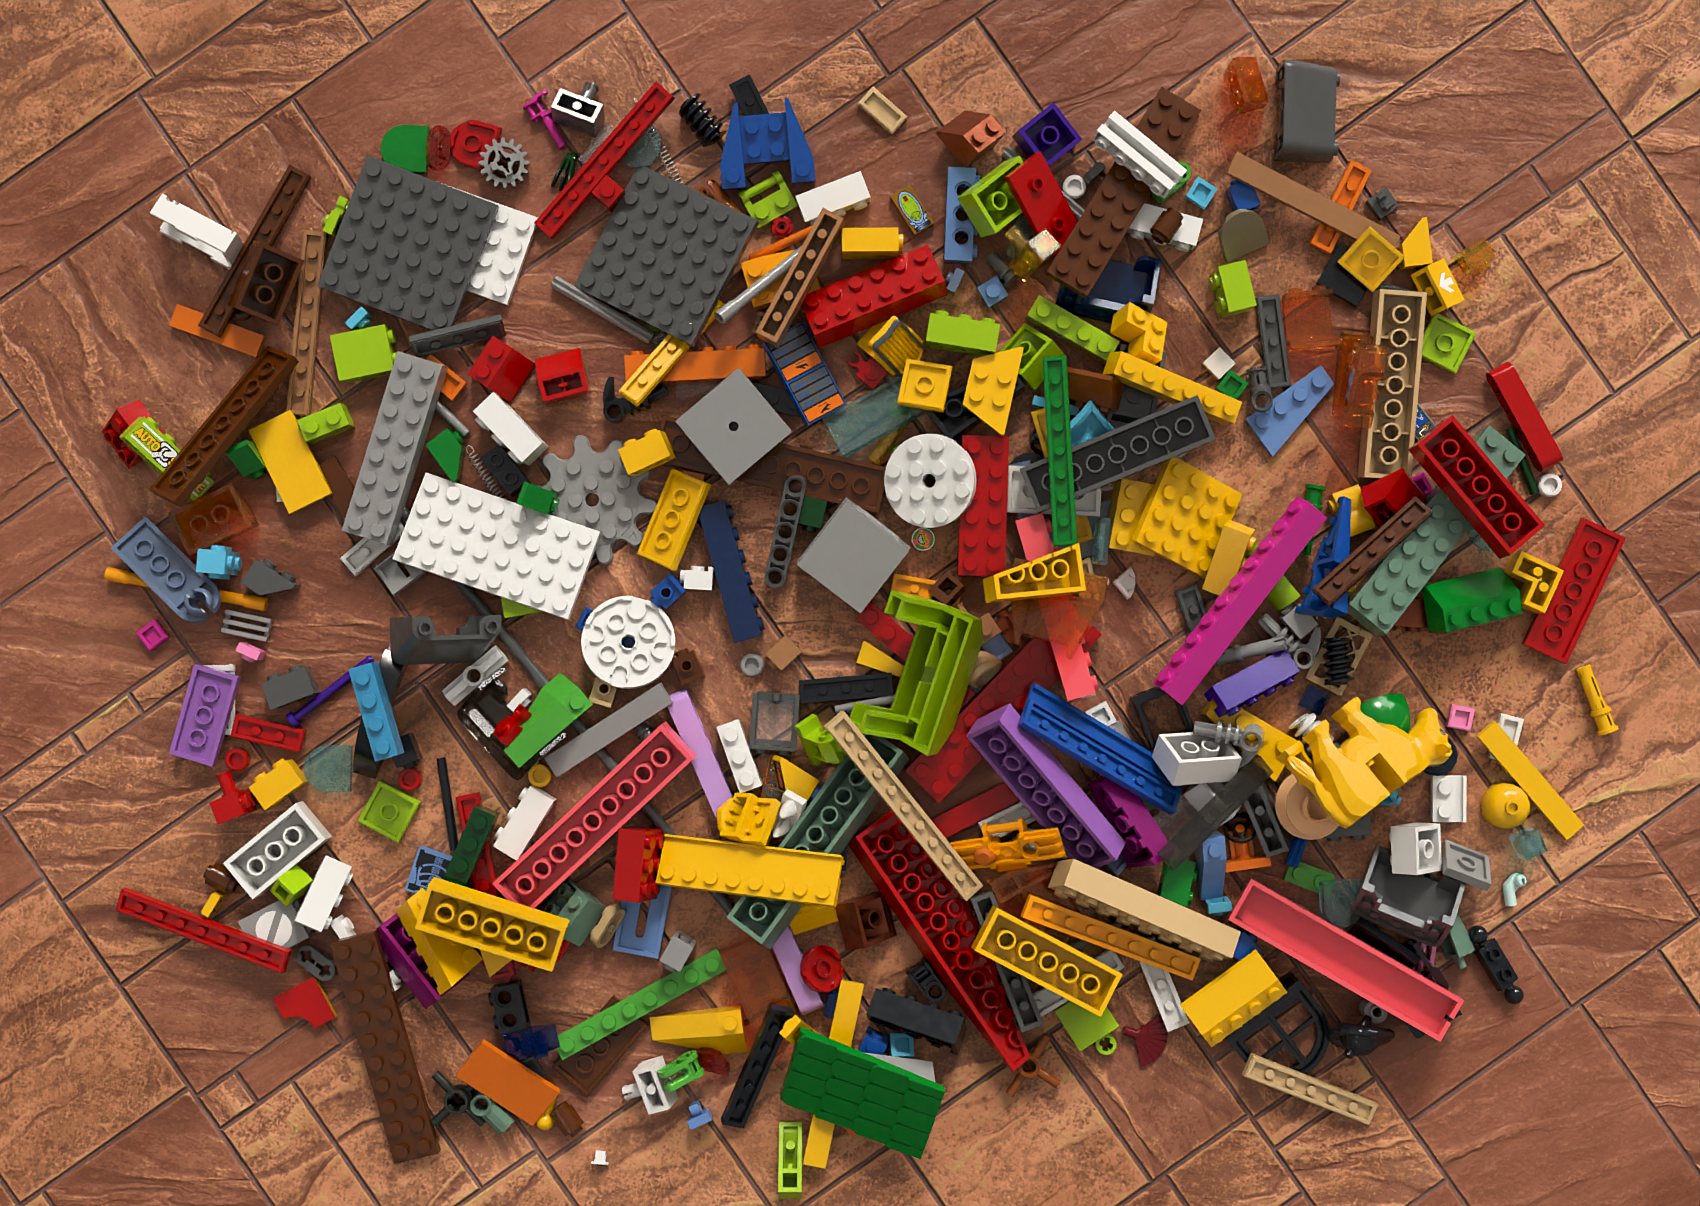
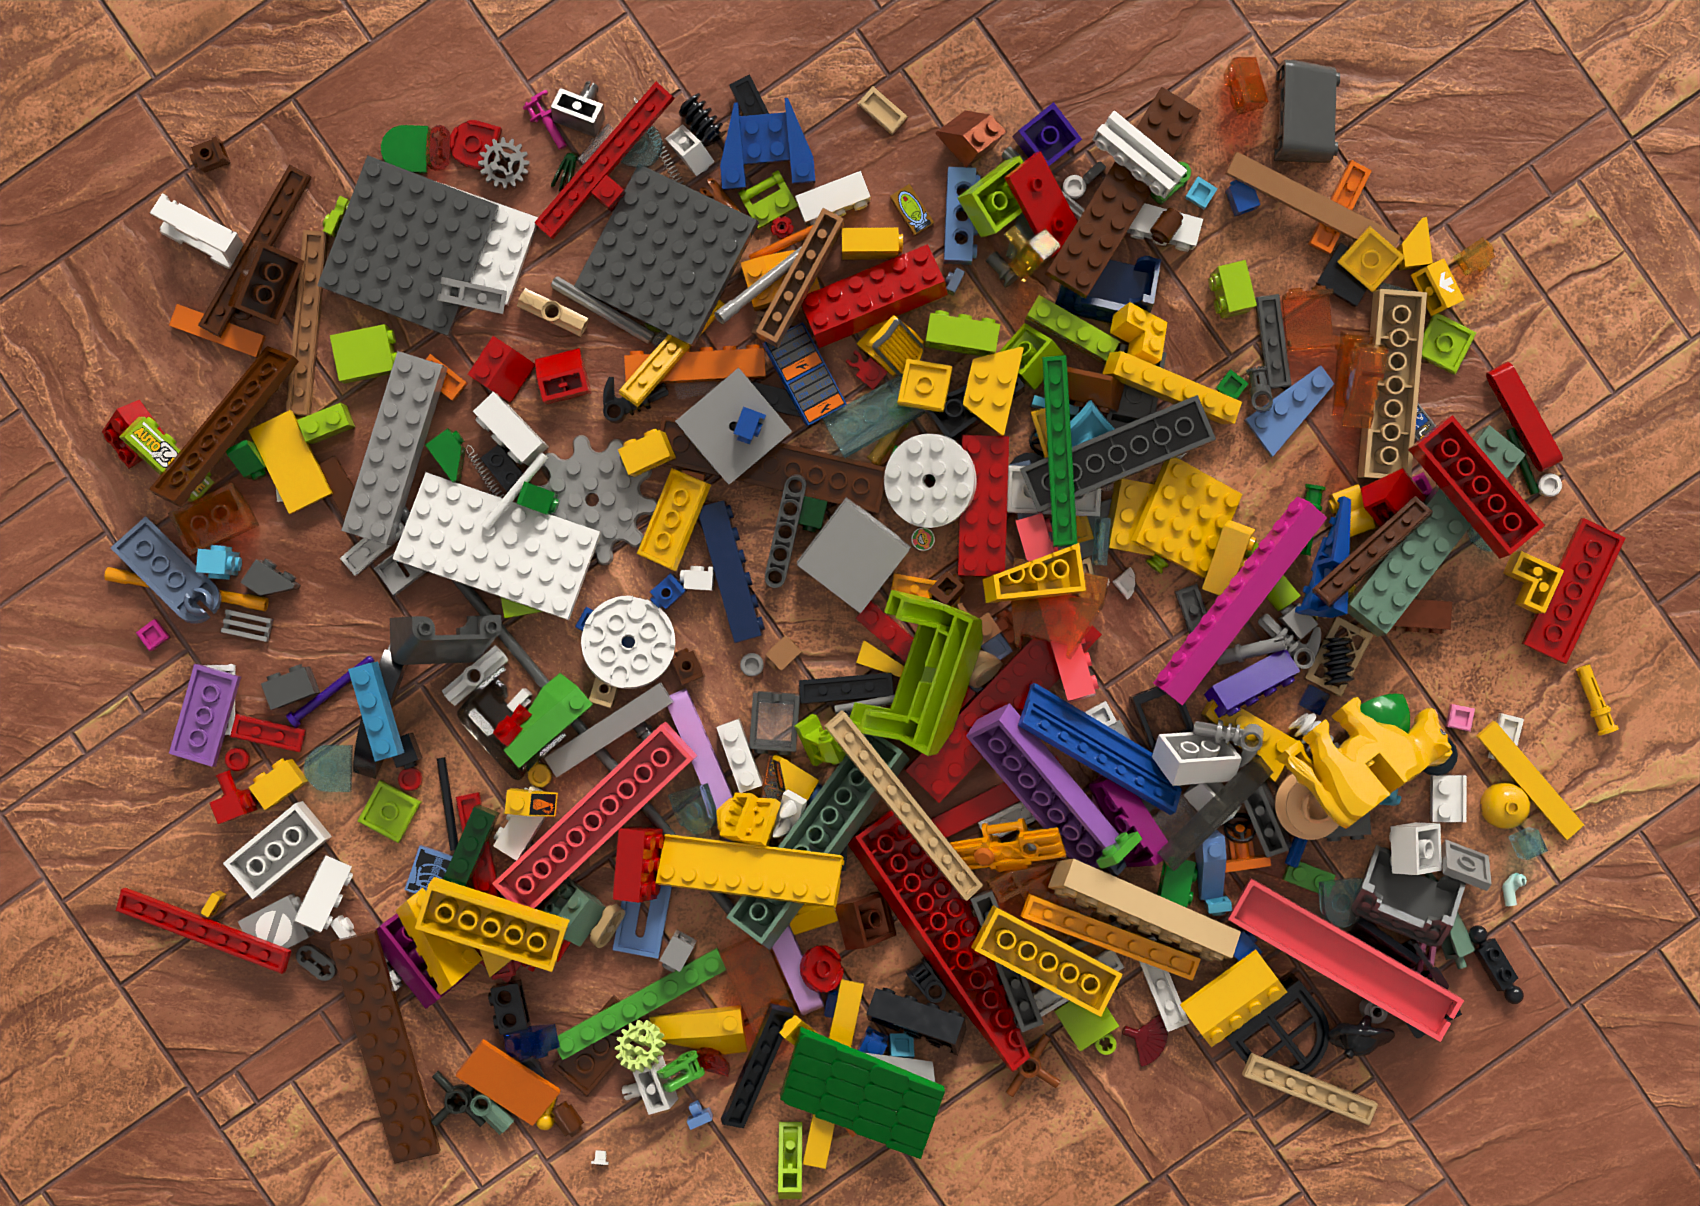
reddish brown brick [203,863,239,894] -> none
bright pink plate [235,642,267,663] -> none
lime brick [270,864,313,907] -> none
red tile [273,976,337,1028] -> none
medium azure plate [345,306,373,330] -> none
dark grey tile [409,314,506,357] -> none
light grey bar [435,400,470,438] -> none
medium blue plate [976,276,1009,308] -> none
white tile [1202,347,1236,380] -> none
dark tan tile [1218,209,1270,263] -> none
dark grey tile [1365,187,1400,221] -> none
green slope [1422,568,1523,632] -> none
none -> reddish brown brick [190,136,230,173]
none -> light grey plate [437,277,507,314]
none -> white bar [481,452,548,530]
none -> slope [505,788,558,816]
none -> tan piece [517,288,589,337]
none -> yellowish green gear [615,1020,666,1073]
none -> white slope [665,124,715,176]
none -> clear light blue tile [668,783,717,834]
none -> blue brick [733,406,766,445]
none -> bright green plate [1096,831,1142,869]
none -> lime bush [1146,554,1169,574]

